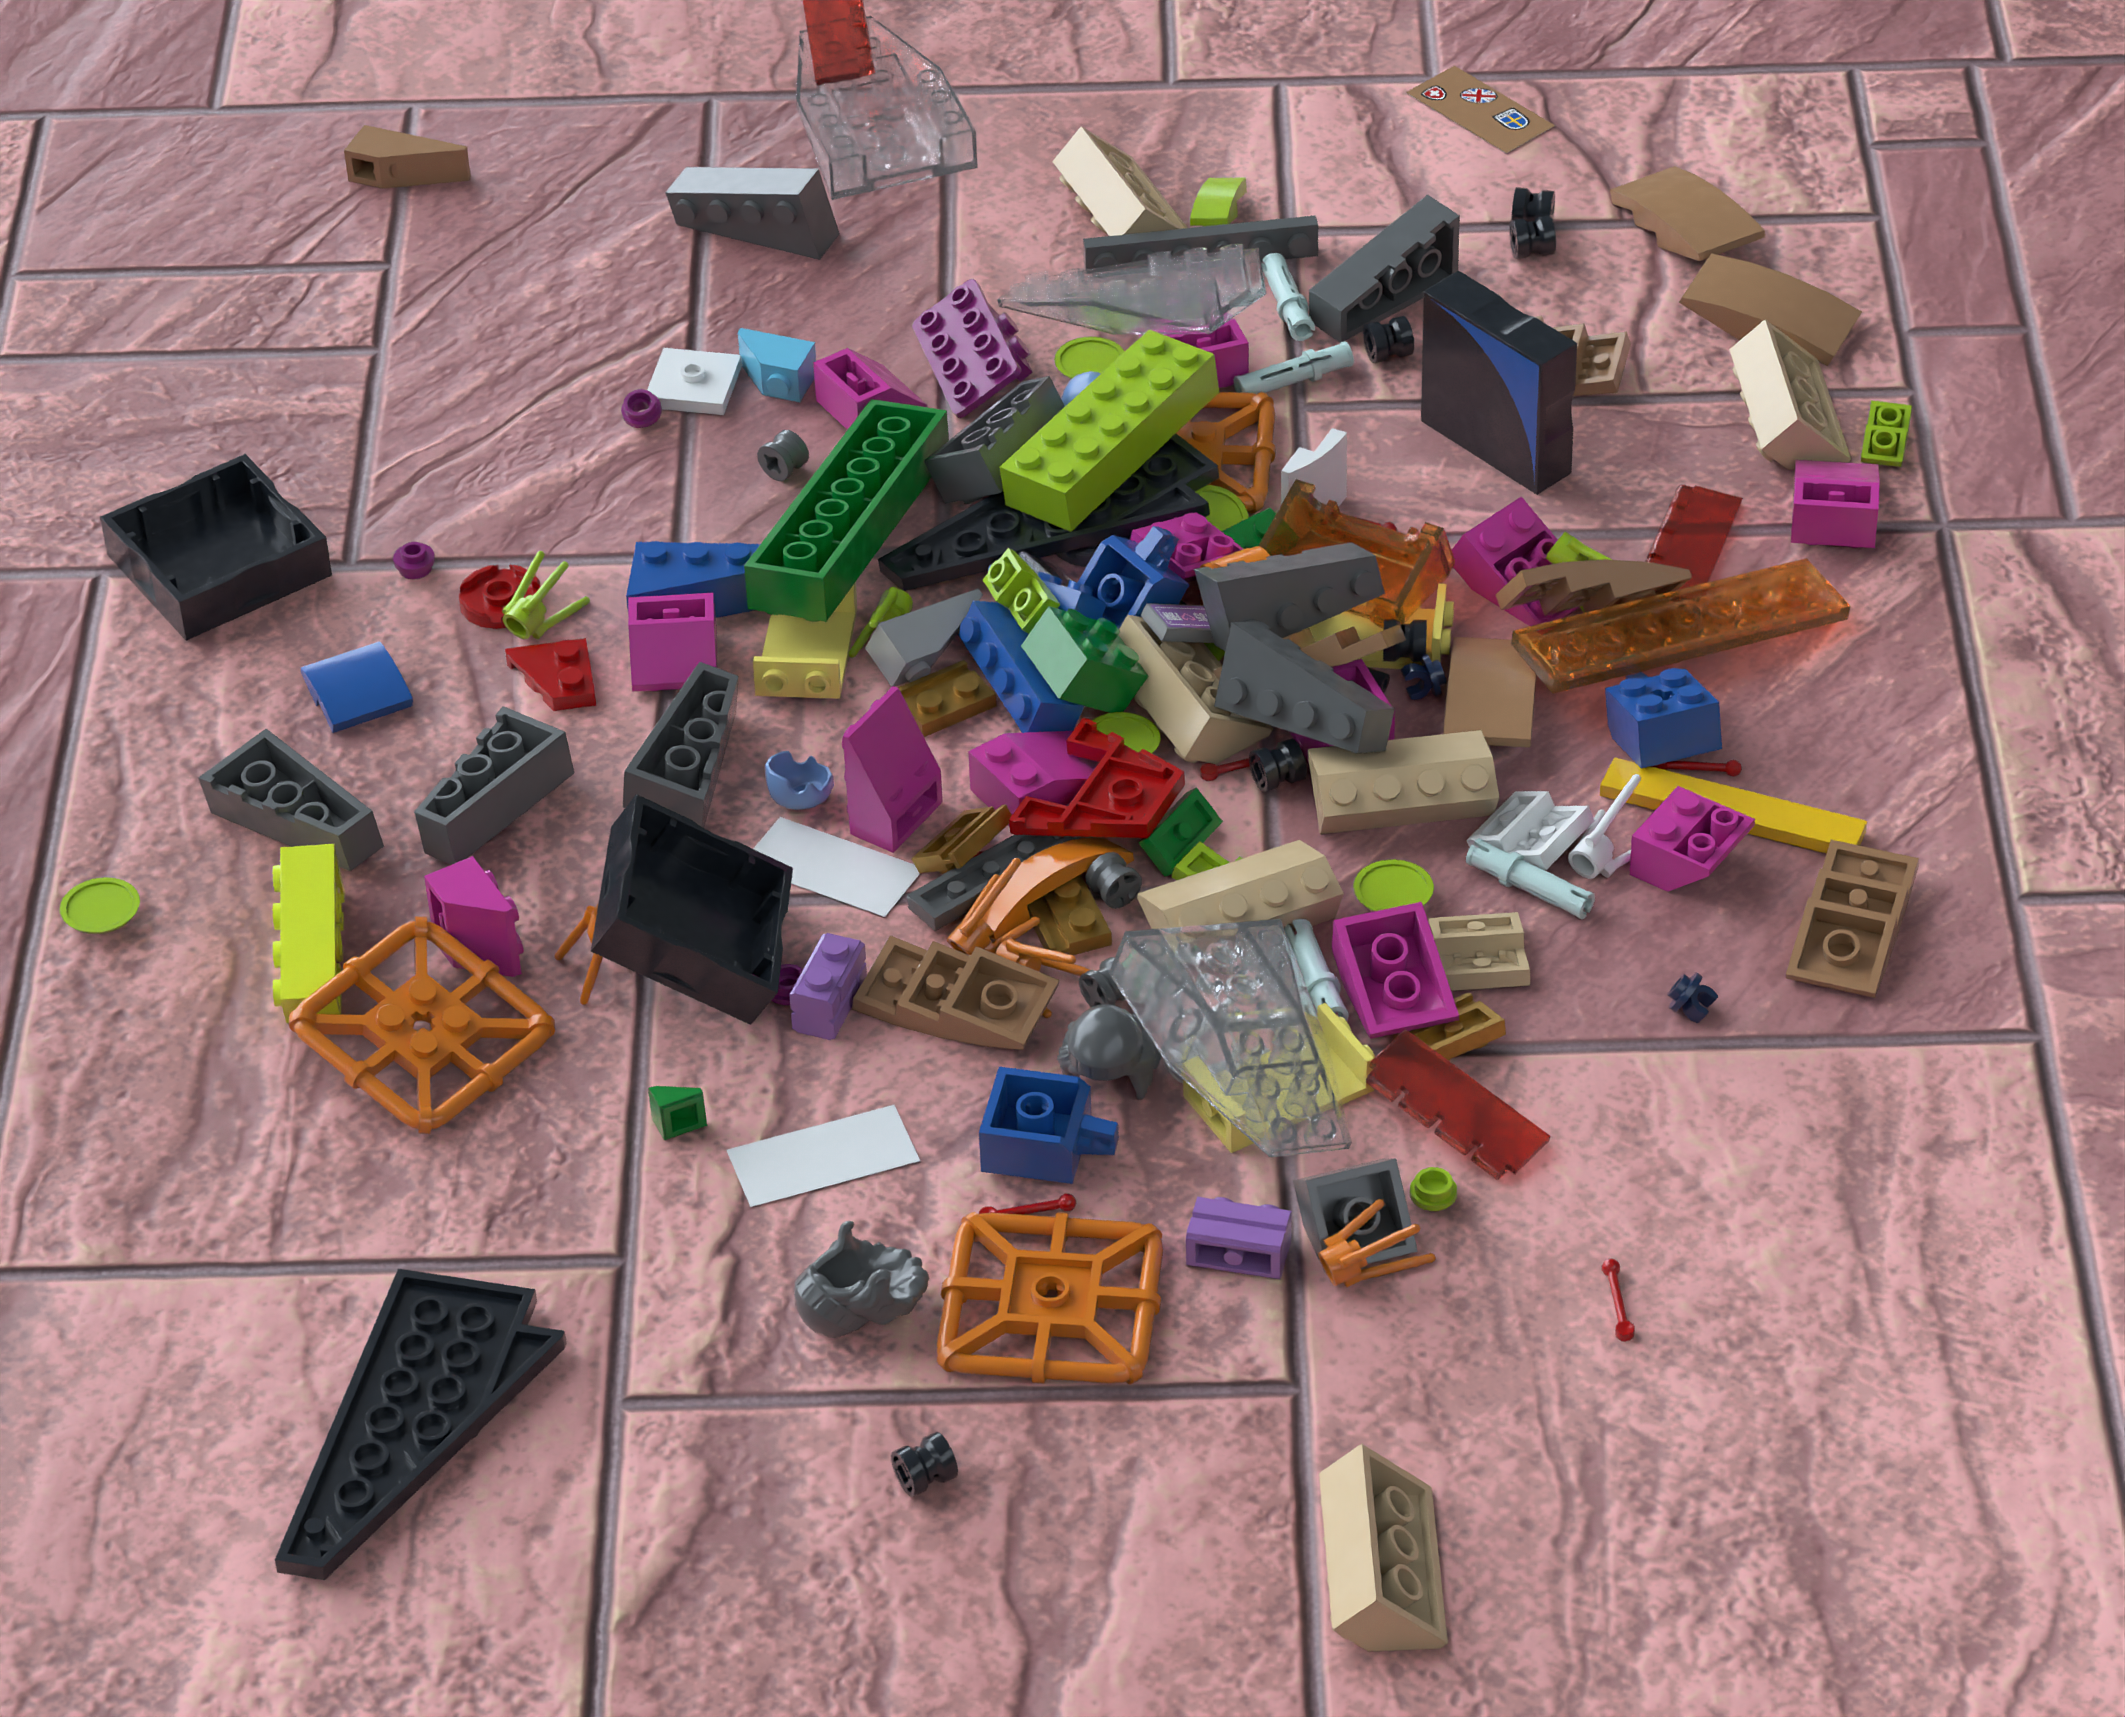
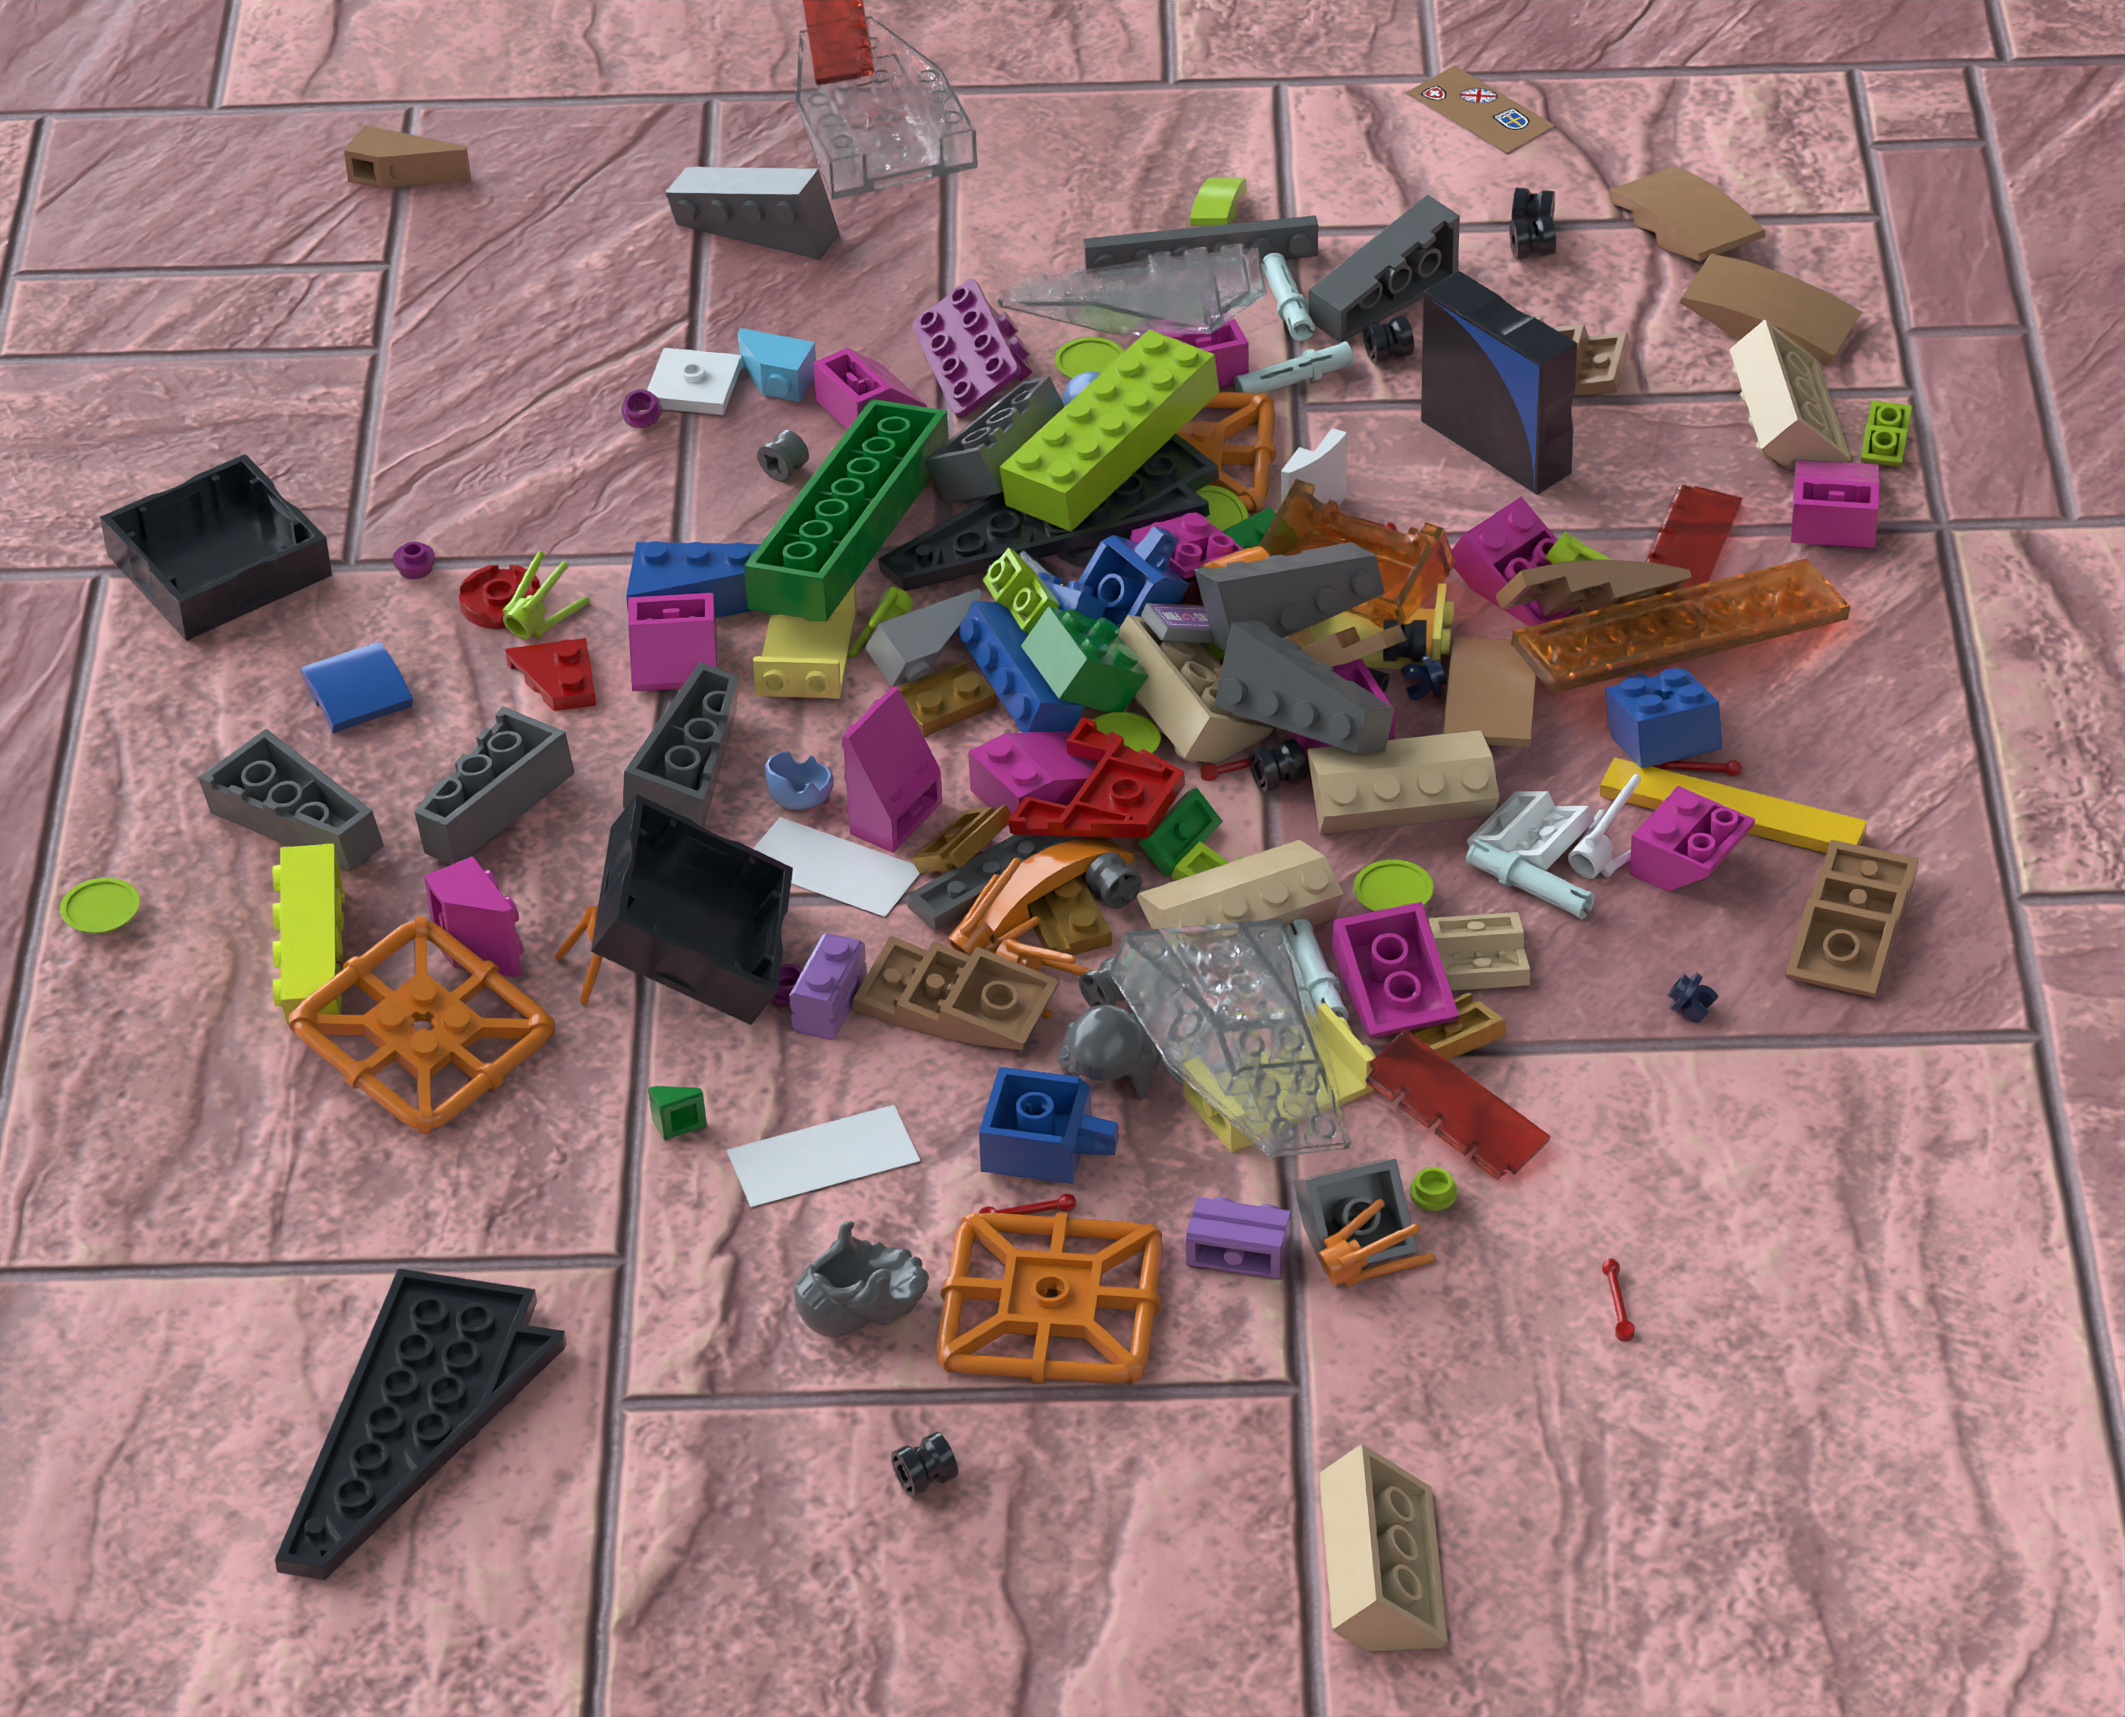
slope [1052,127,1187,236] -> none

